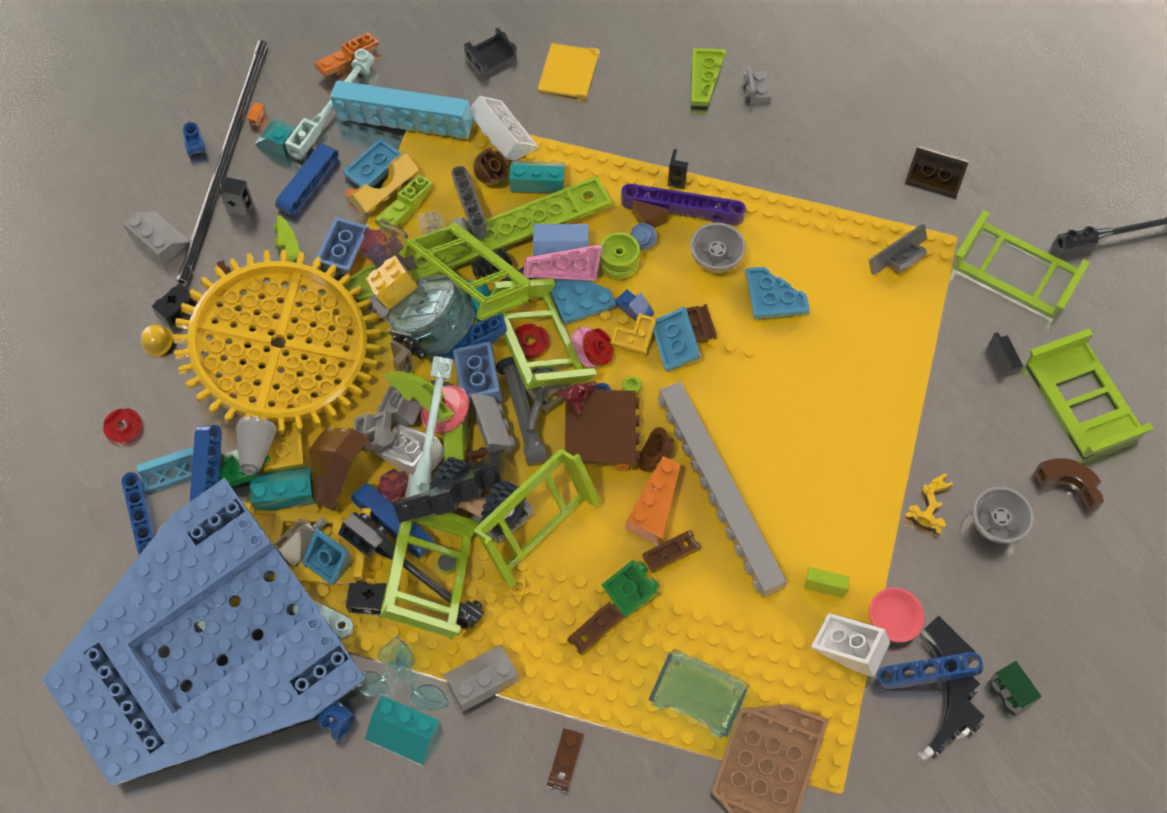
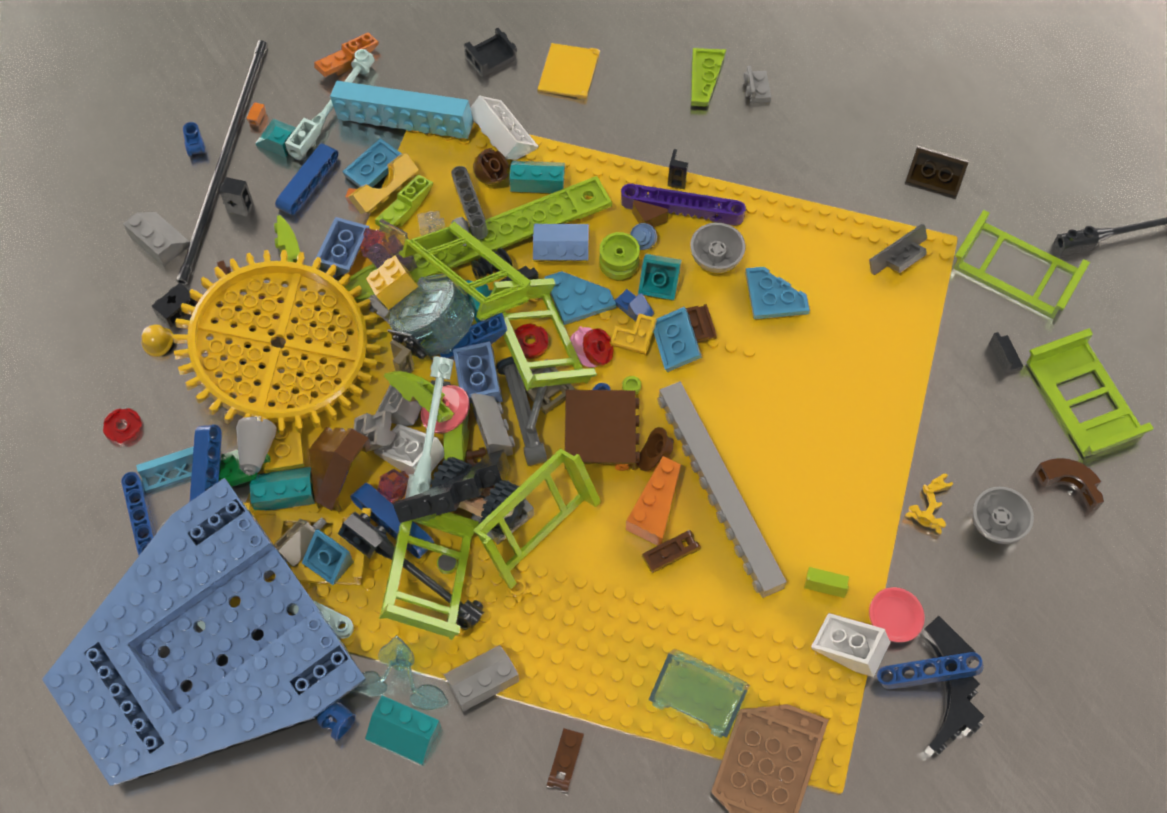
black brick [346,581,387,616] -> none
bright pink wing [523,245,602,281] -> none
dark red piece [556,381,598,415] -> none
reddish brown plate [567,601,624,656] -> none
green plate [601,560,661,618] -> none
dark green brick [990,661,1042,714] -> none
none -> teal slope [638,254,682,300]

